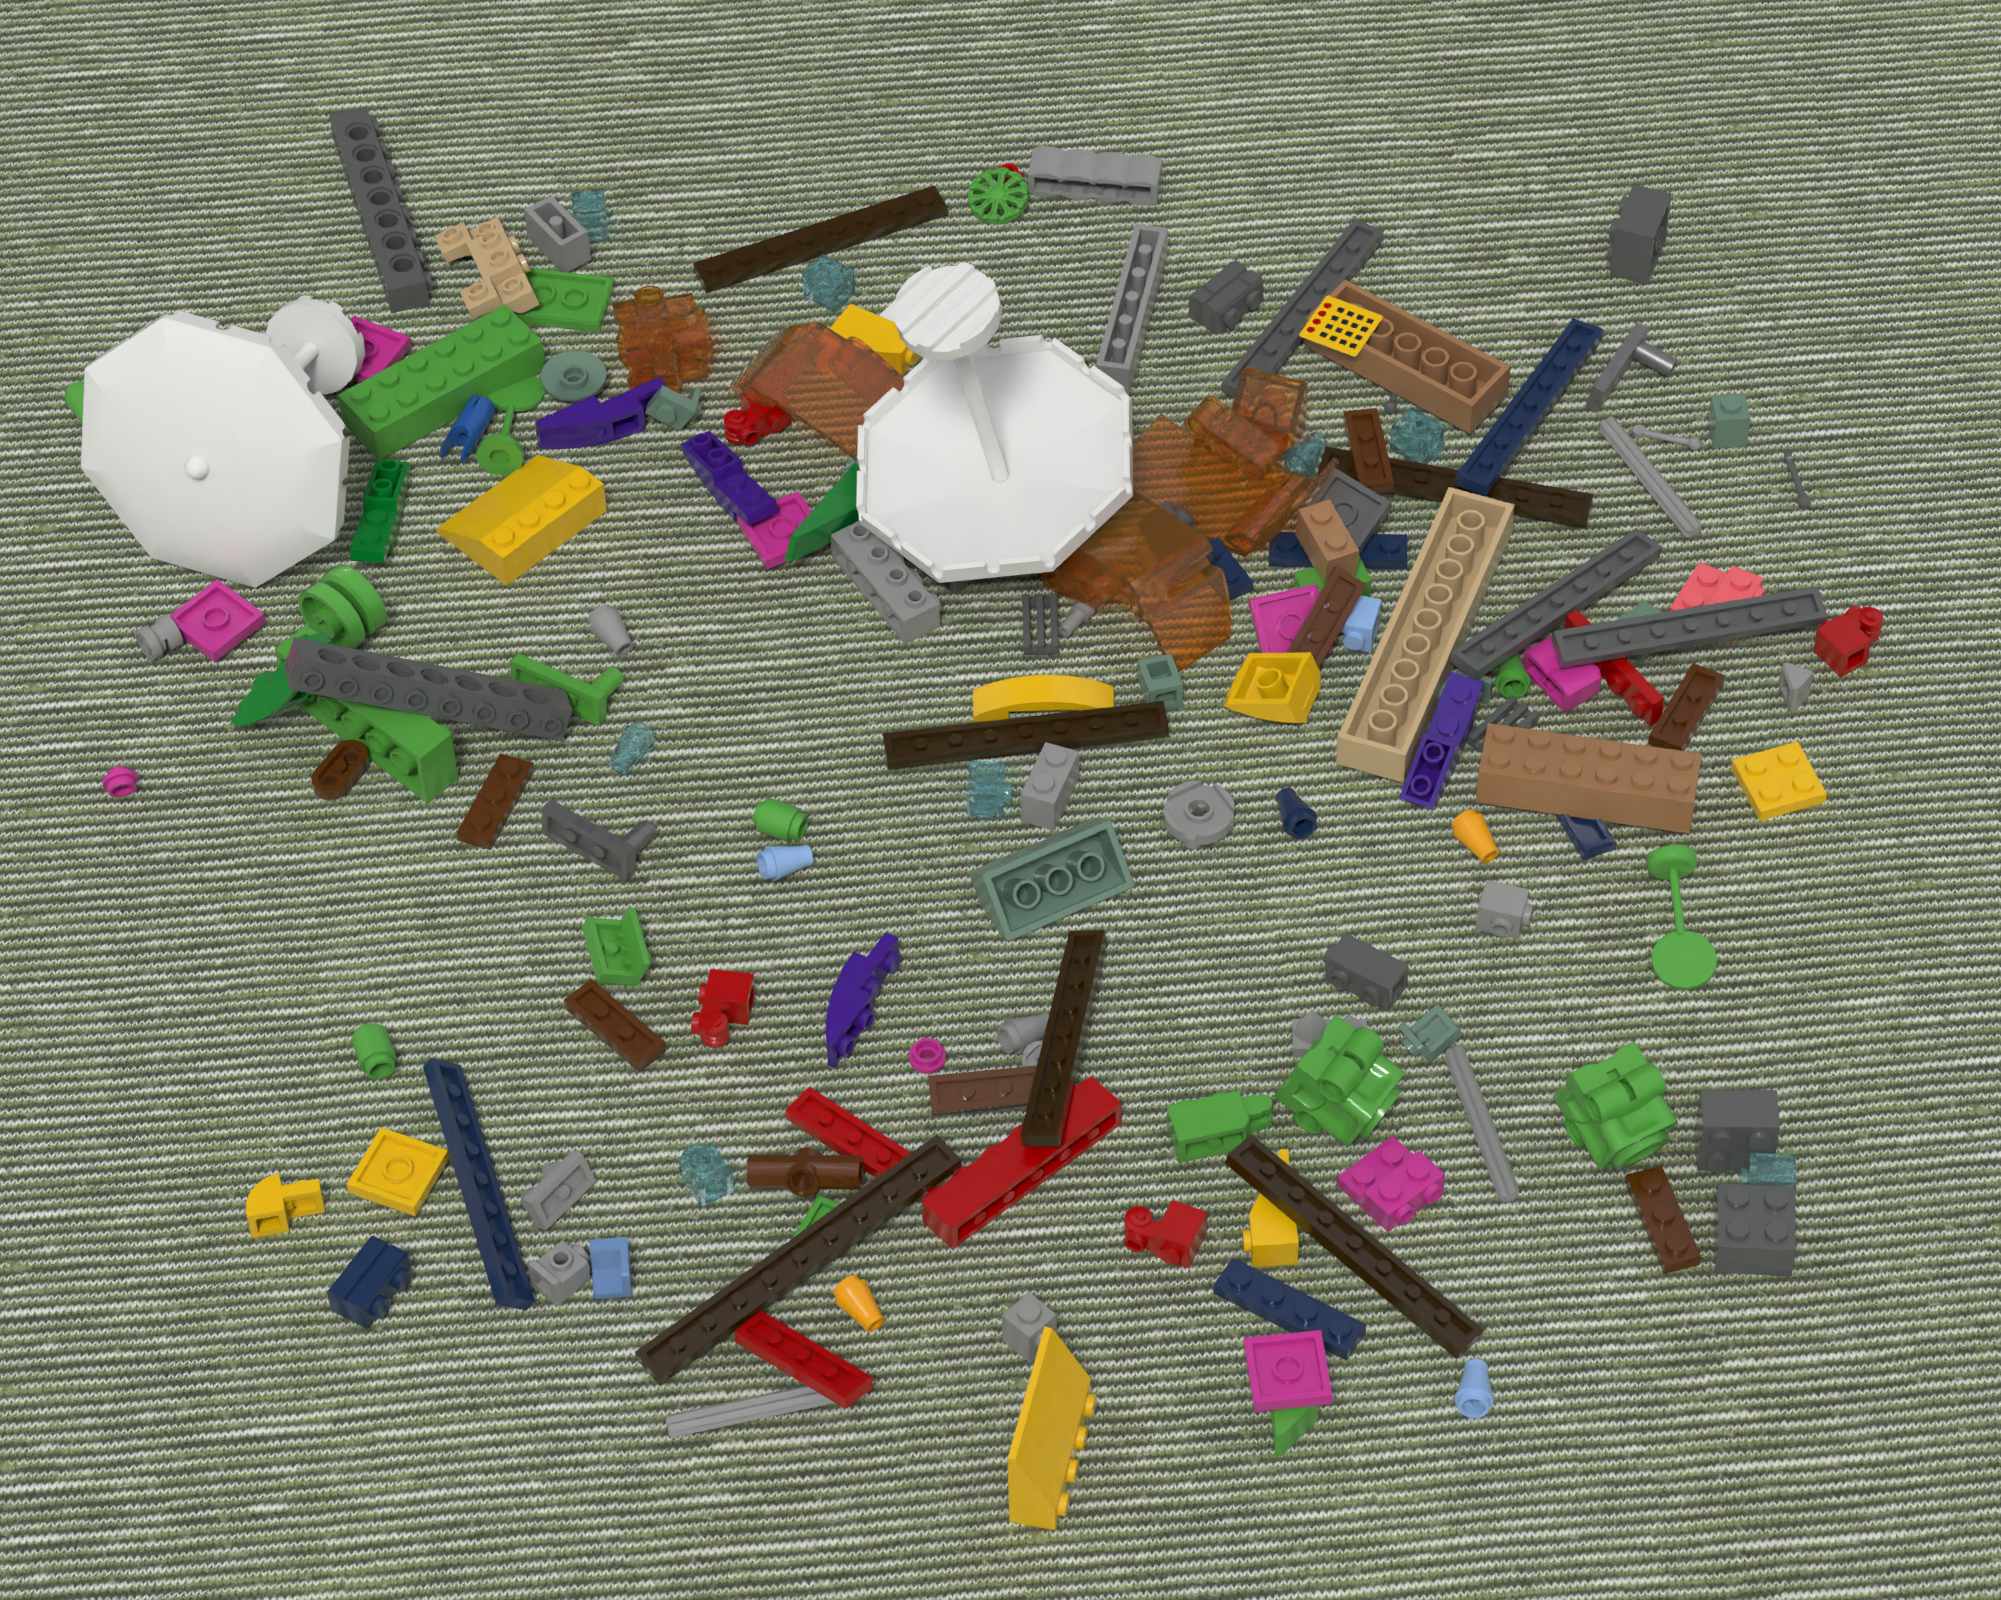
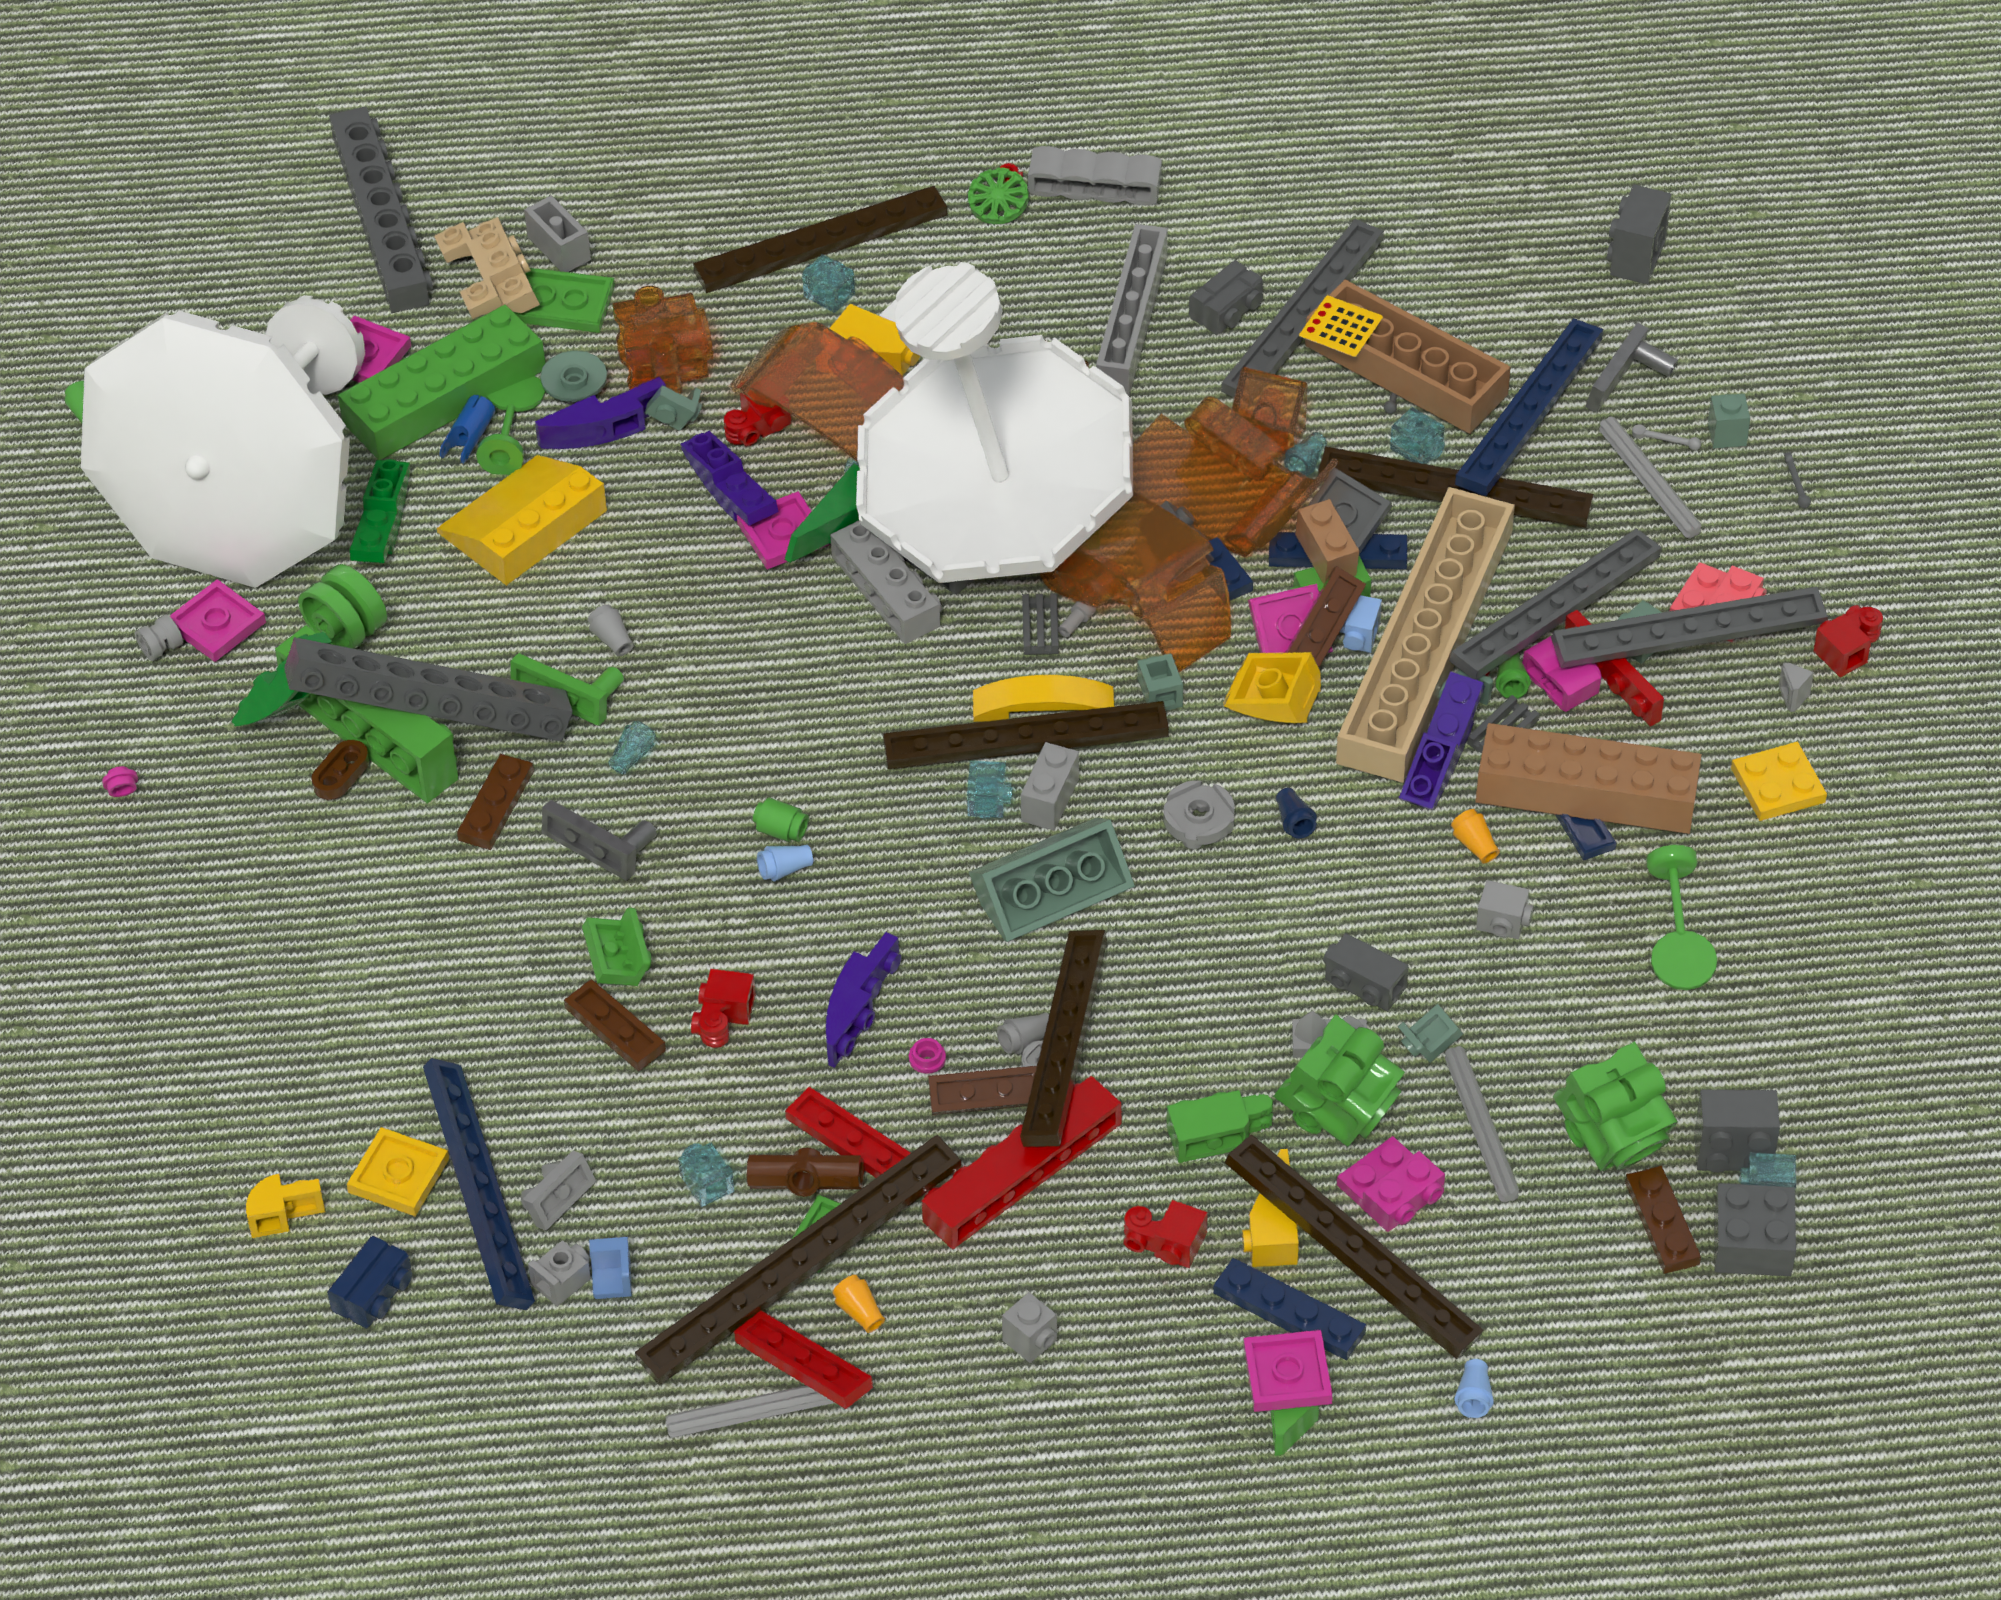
bright green brick [351,1023,397,1080] -> none
clear light blue brick [571,189,609,242] -> none
yellow slope [1007,1326,1097,1531] -> none
reddish brown plate [1343,408,1394,494] -> none
reddish brown plate [1648,663,1725,751] -> none

